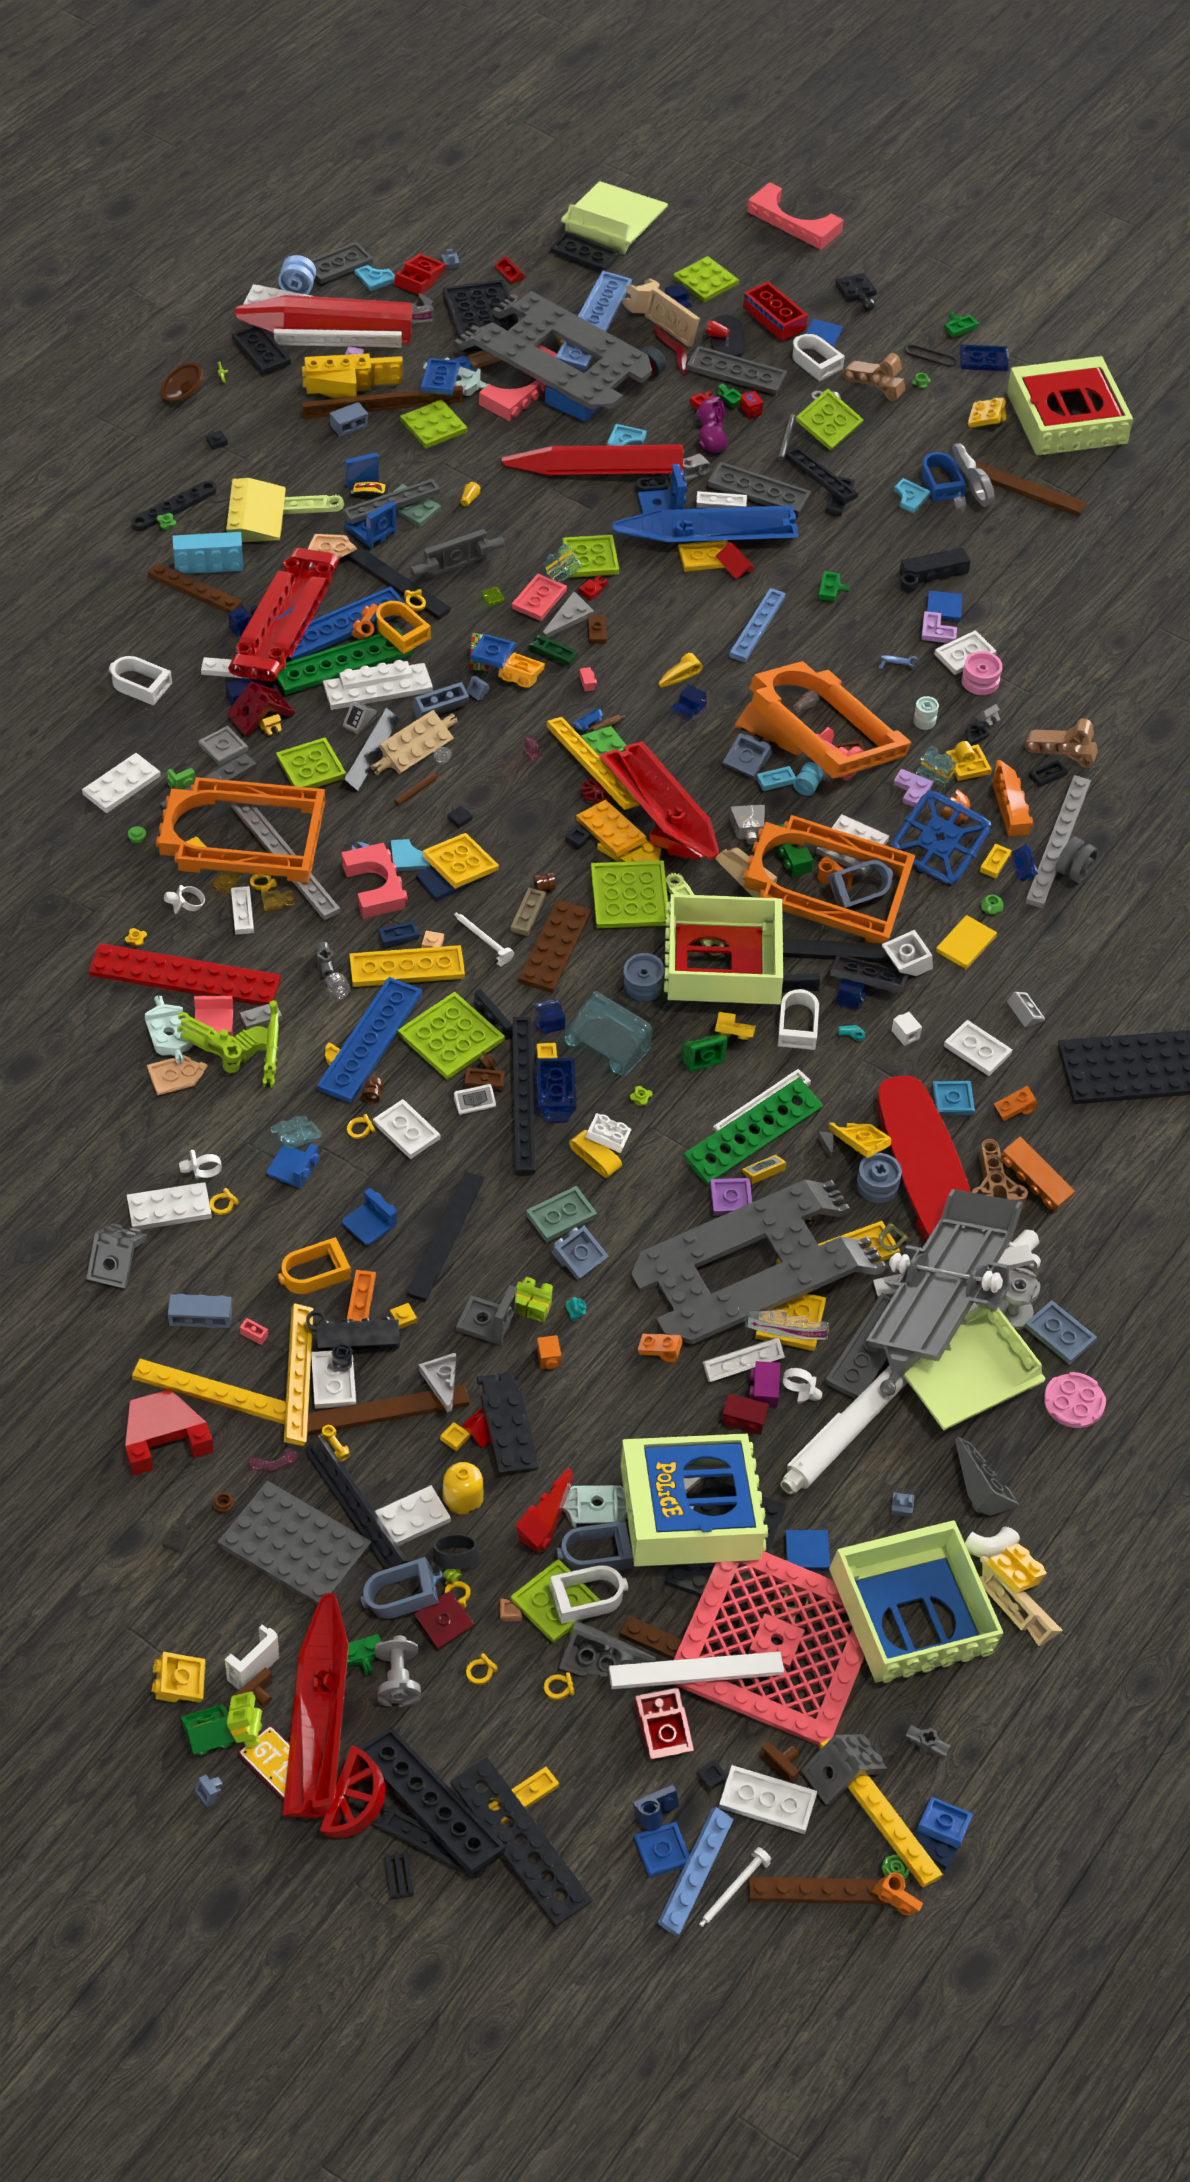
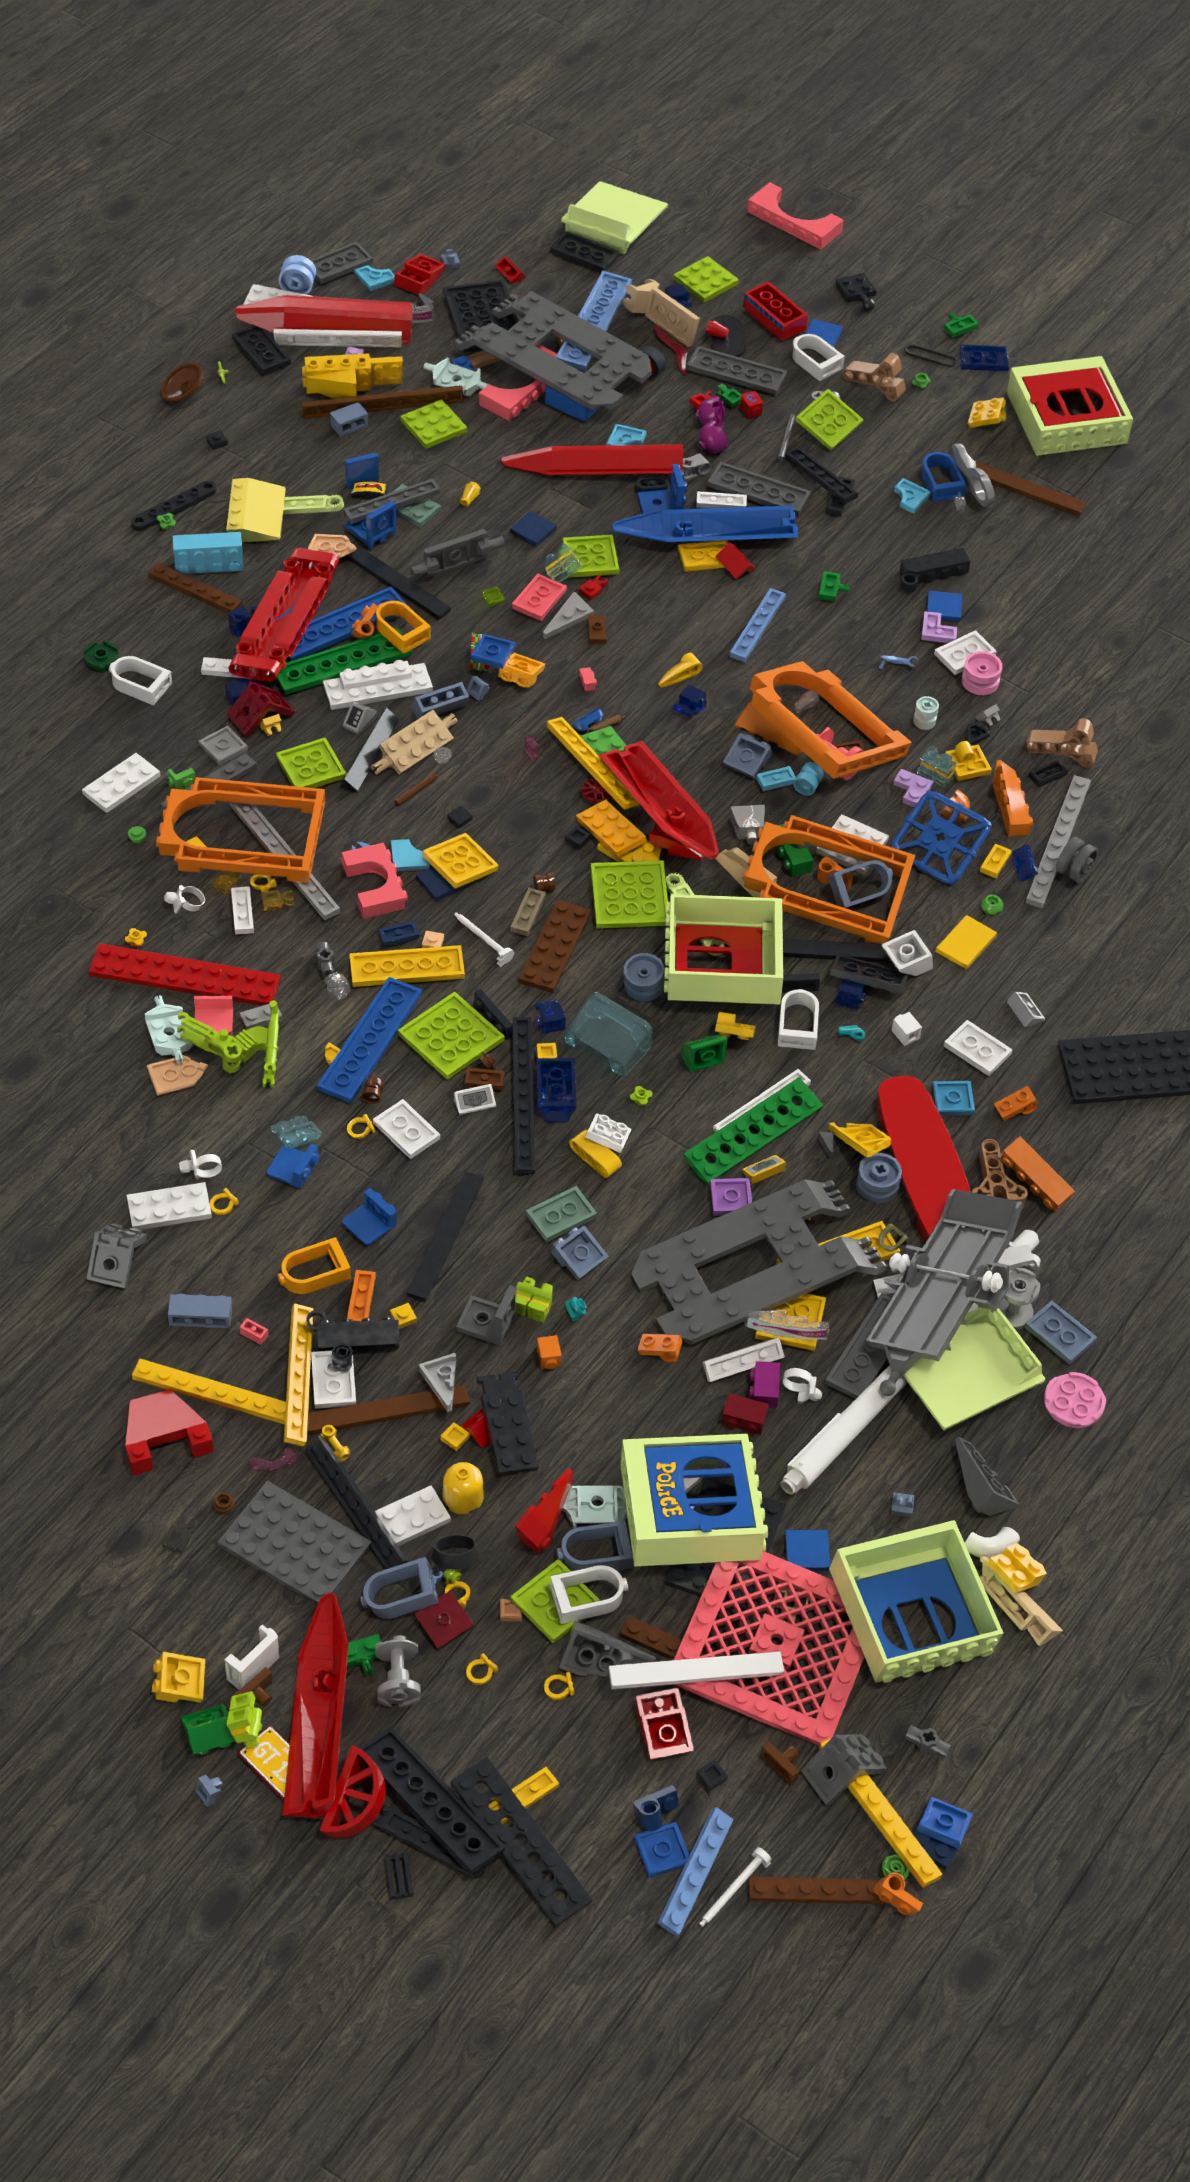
yellow piece [404,589,426,611] -> none
blue tile [420,358,460,395] -> none
dark green plate [528,634,578,666] -> none
white plate [719,1765,817,1834] -> none
none -> dark green plate [84,641,119,673]
none -> dark blue tile [510,511,557,547]

